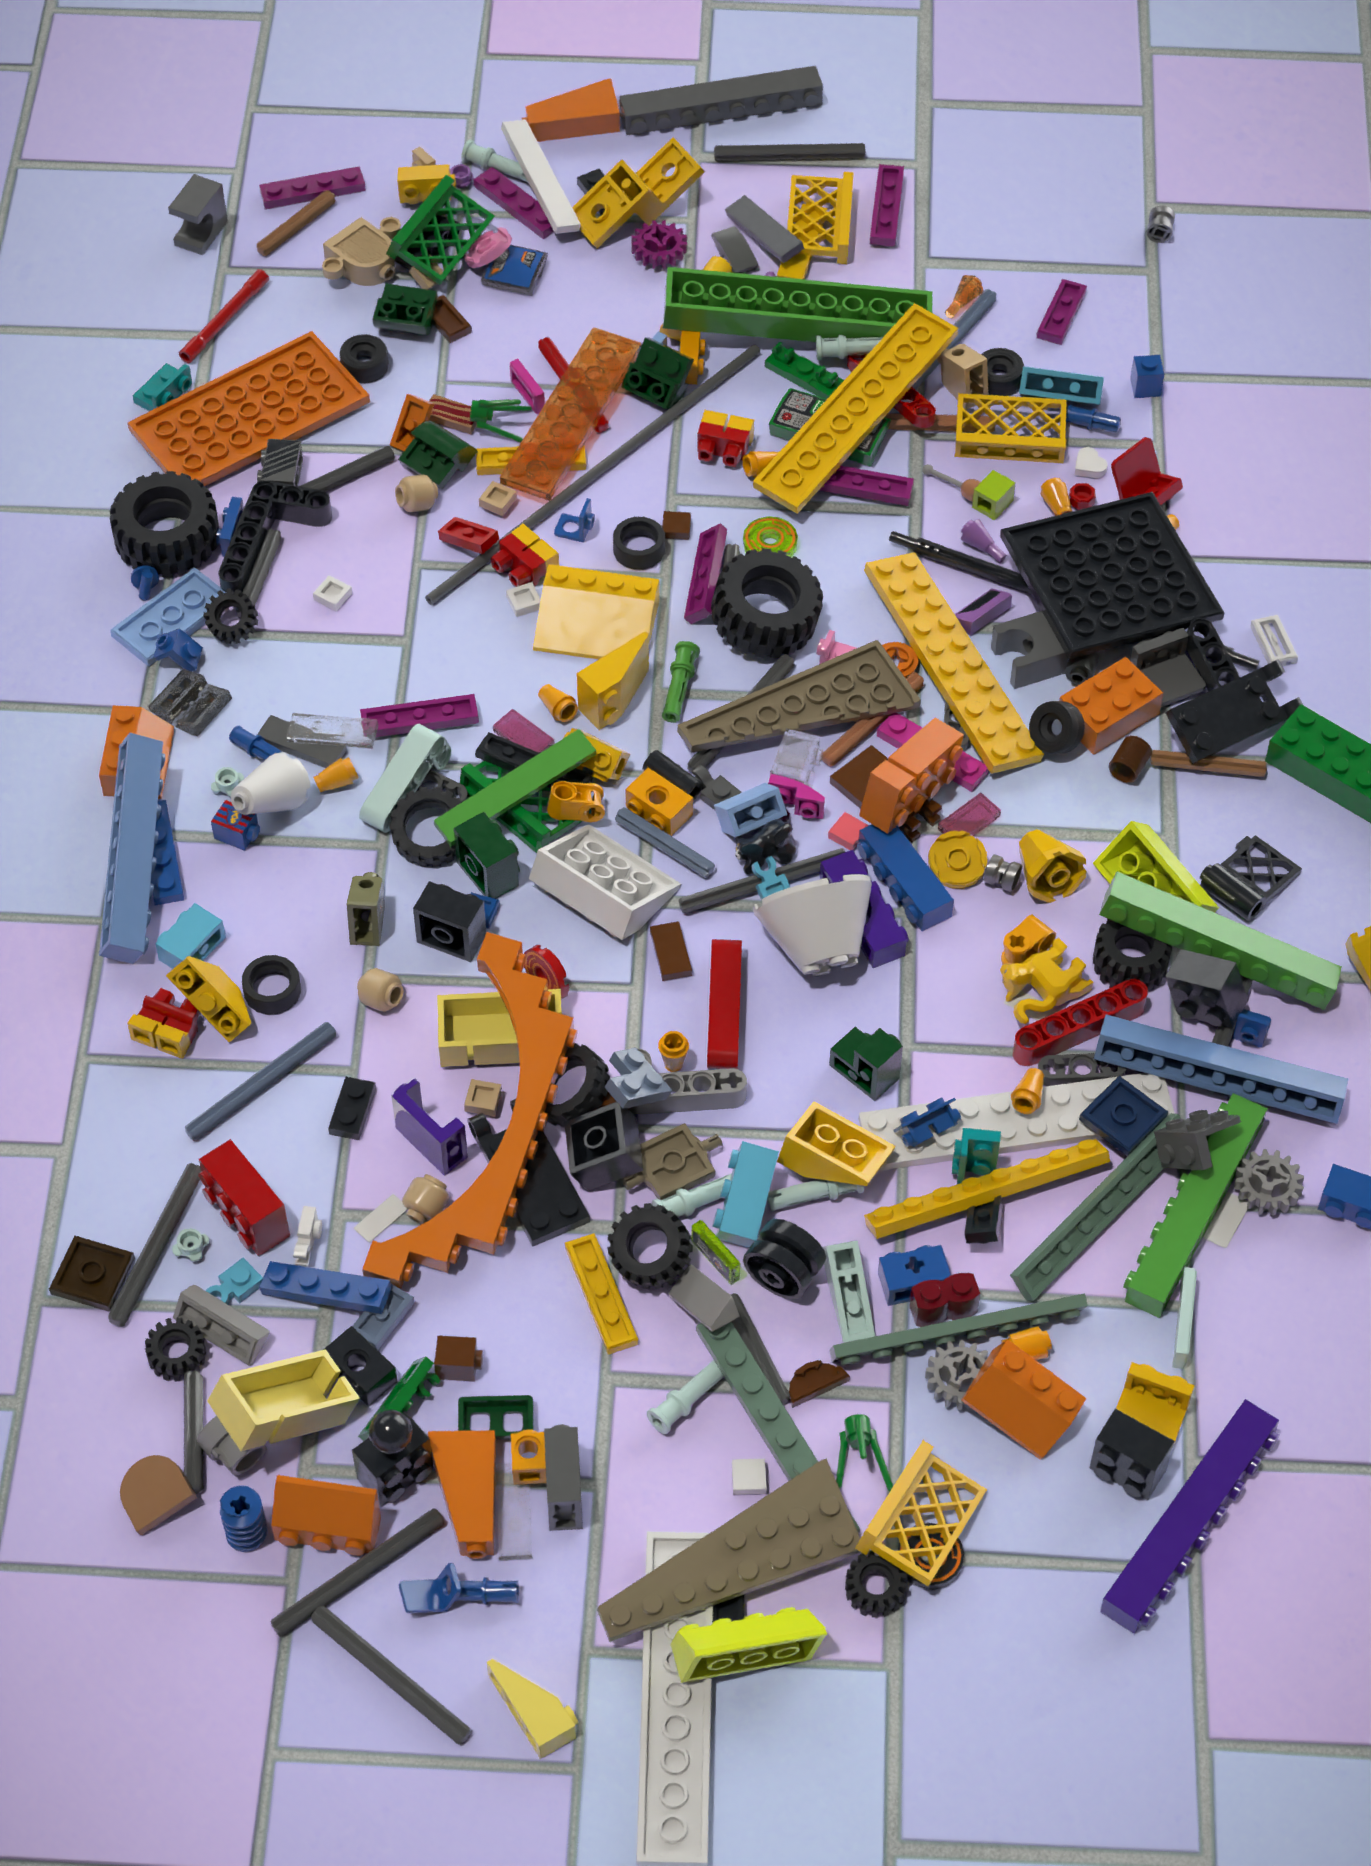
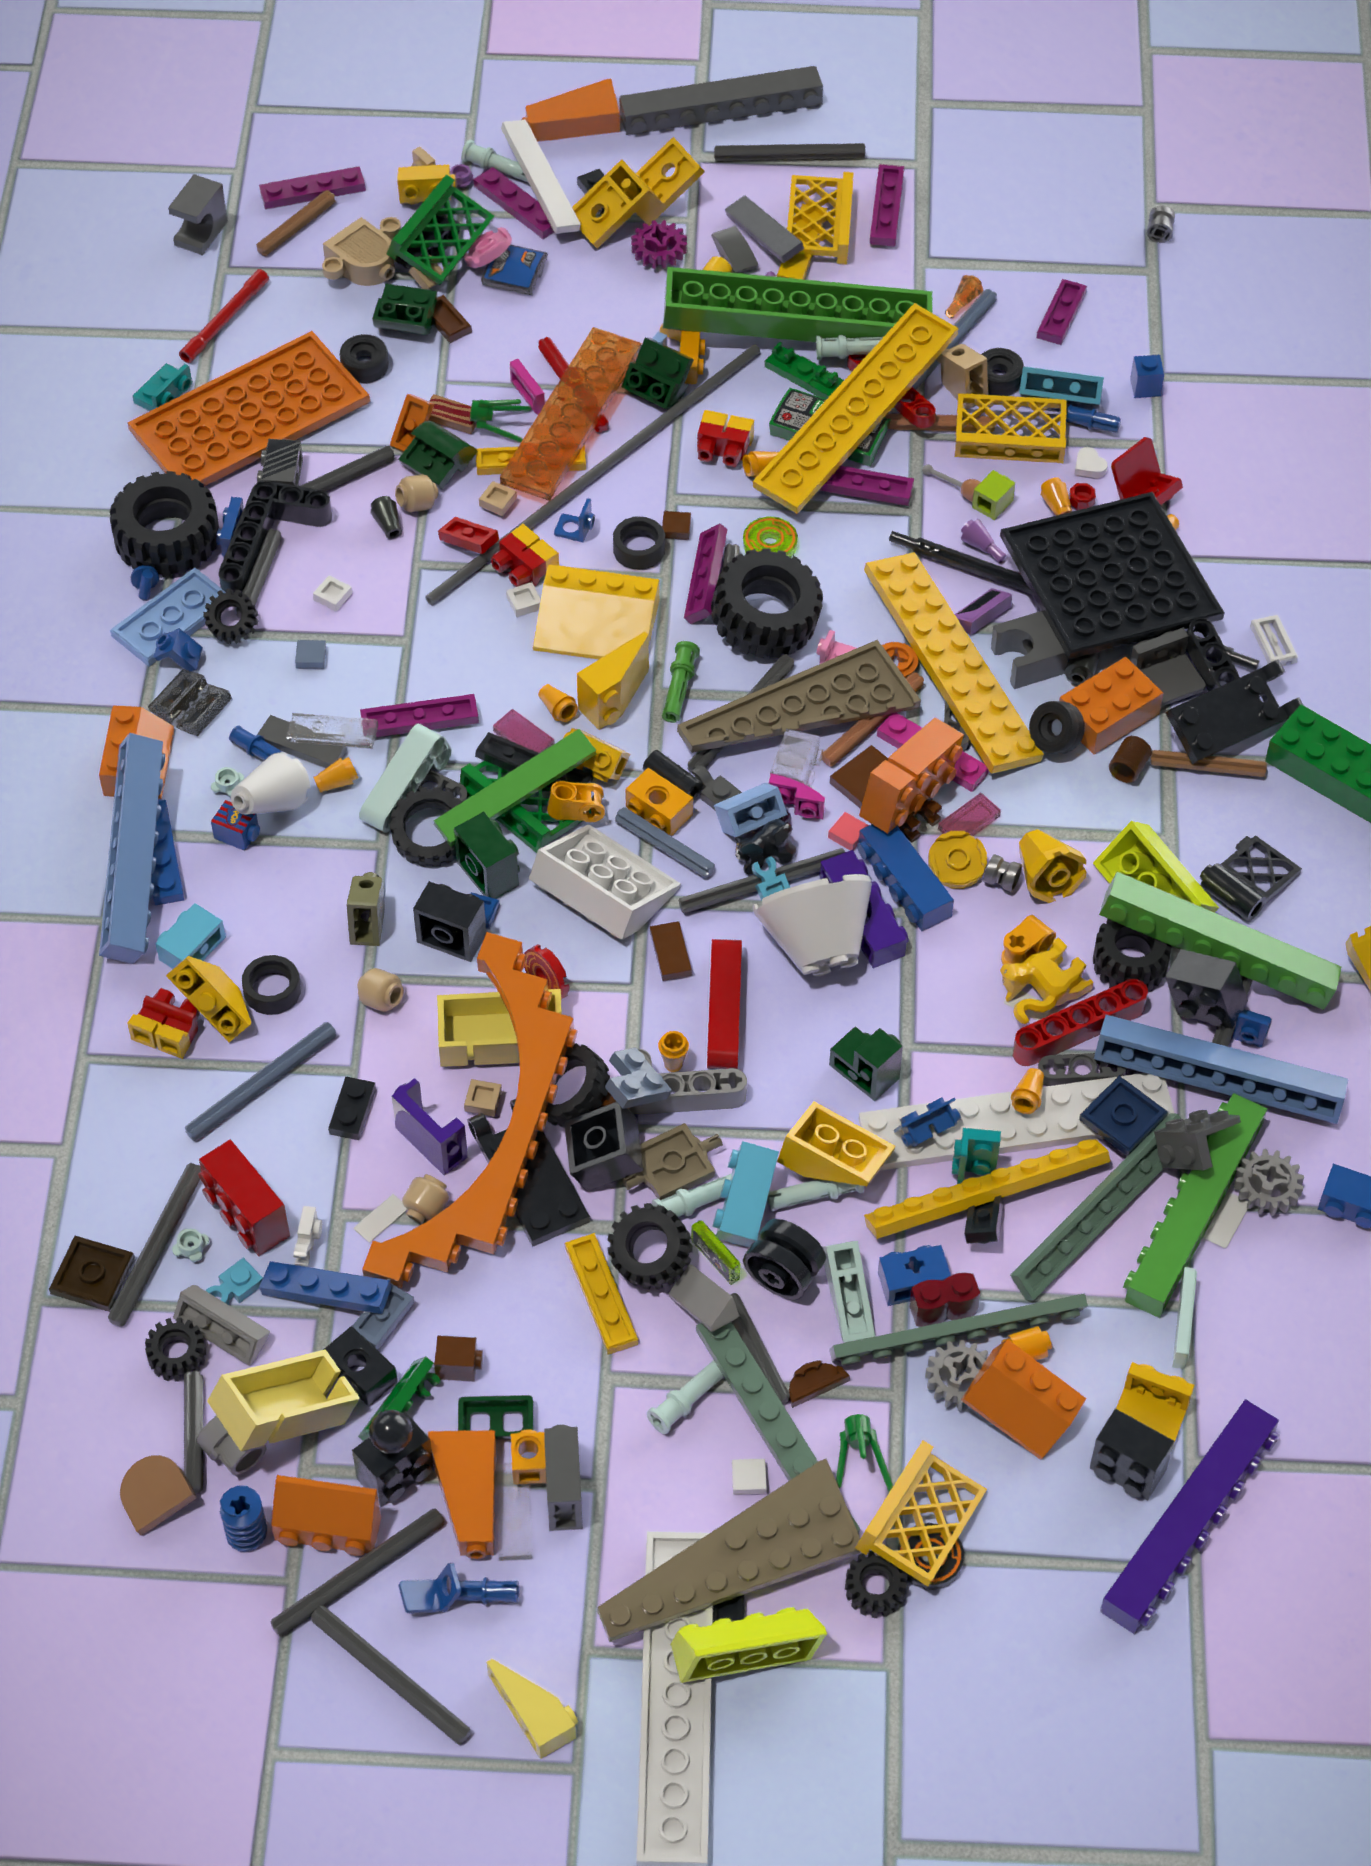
none -> sand blue tile [295,640,326,669]
none -> pearl dark grey cone [370,496,402,539]

